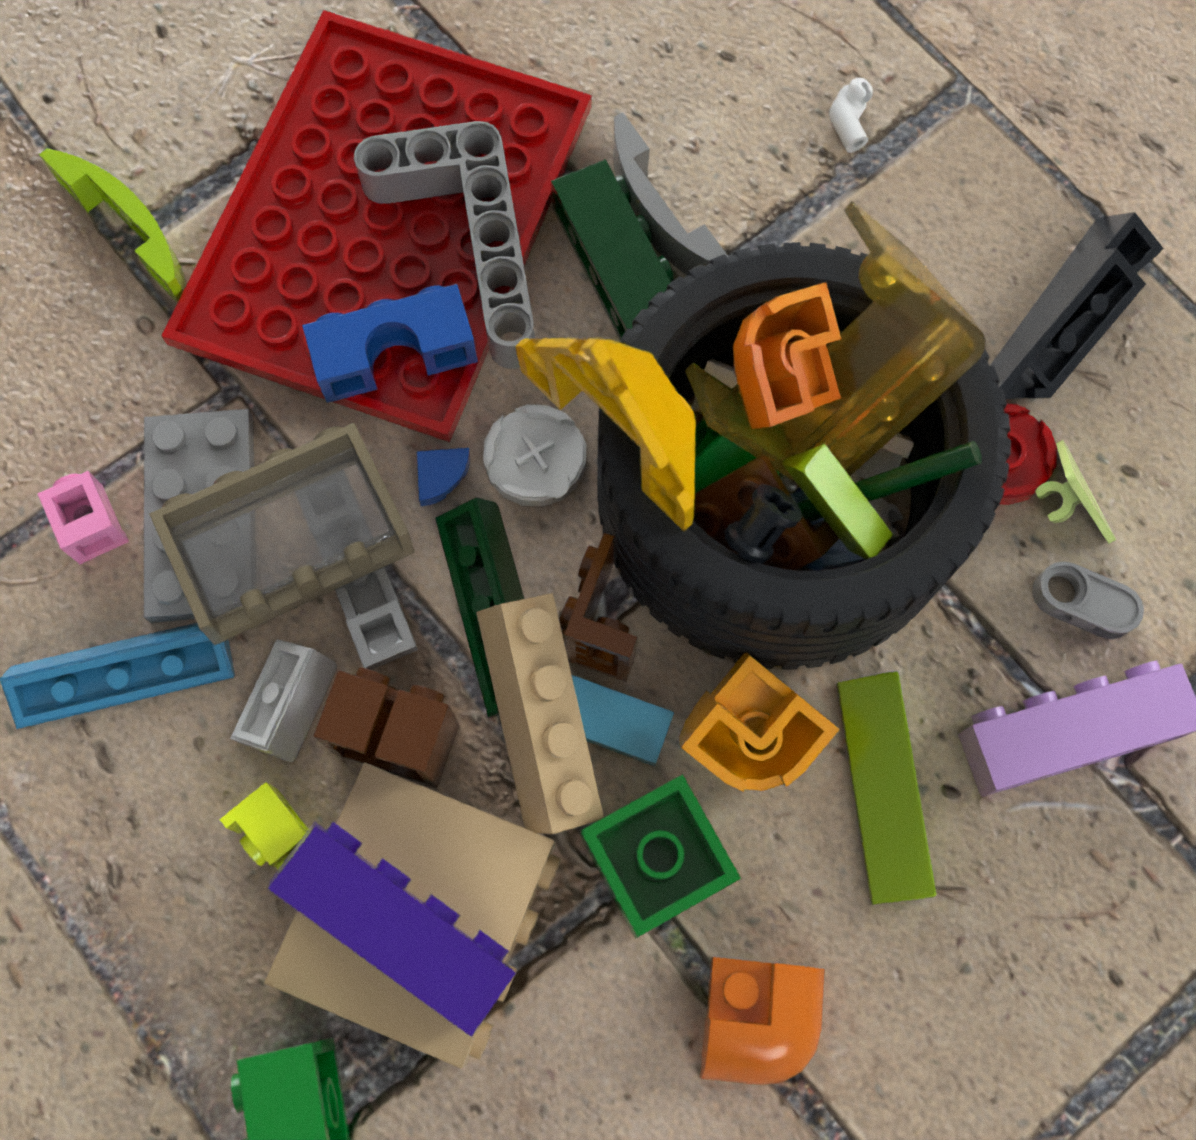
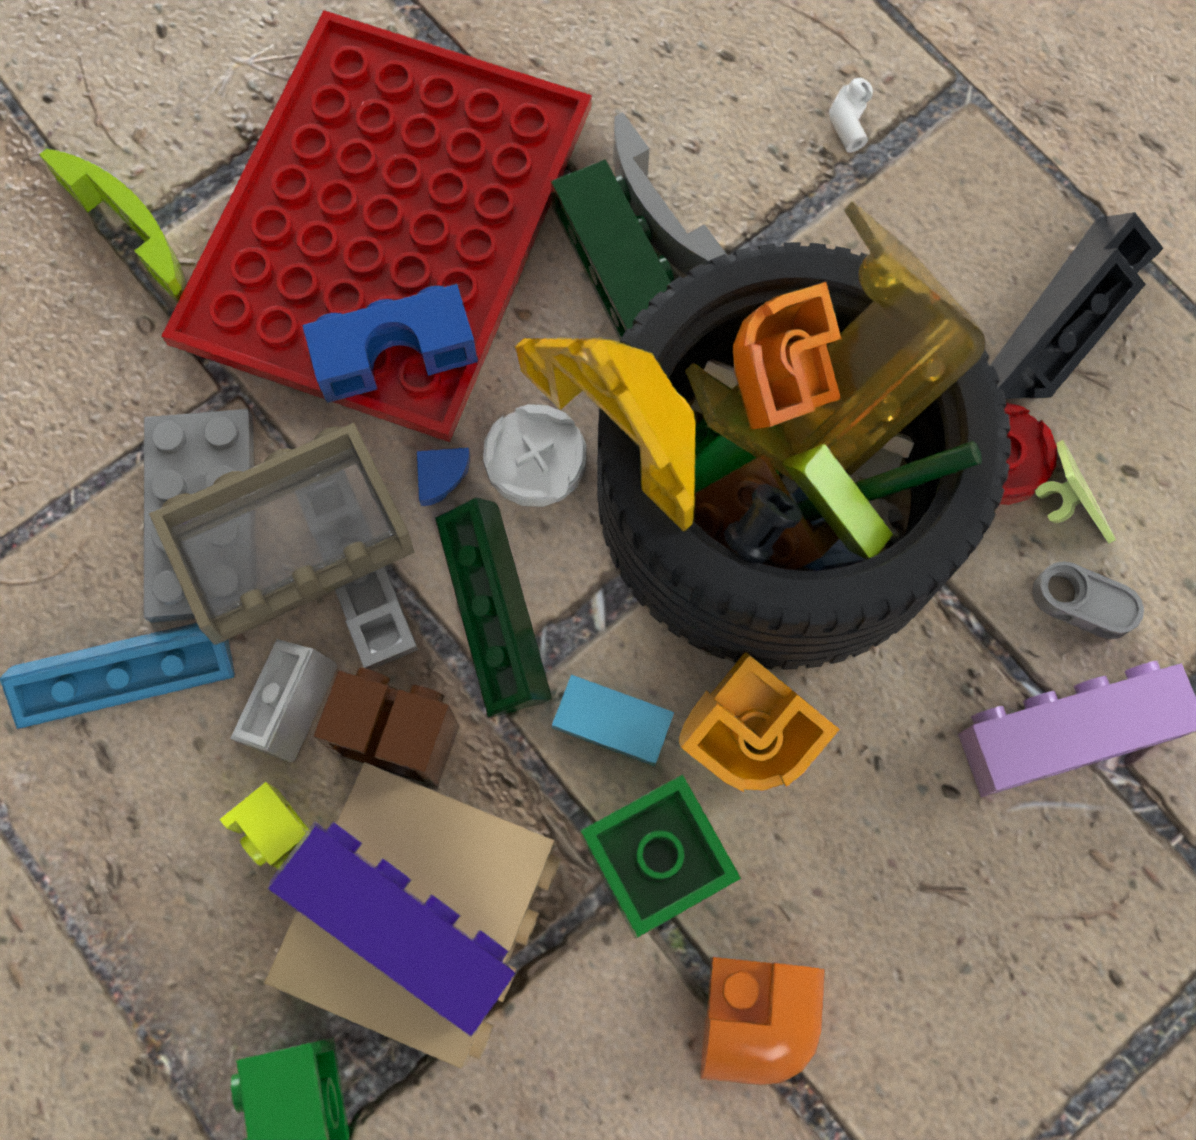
bright pink brick [38,471,129,564] -> none
light grey beam [354,121,535,369] -> none
tan brick [476,593,604,834] -> none
reddish brown bracket [559,533,638,683] -> none
lime slope [837,671,936,905] -> none

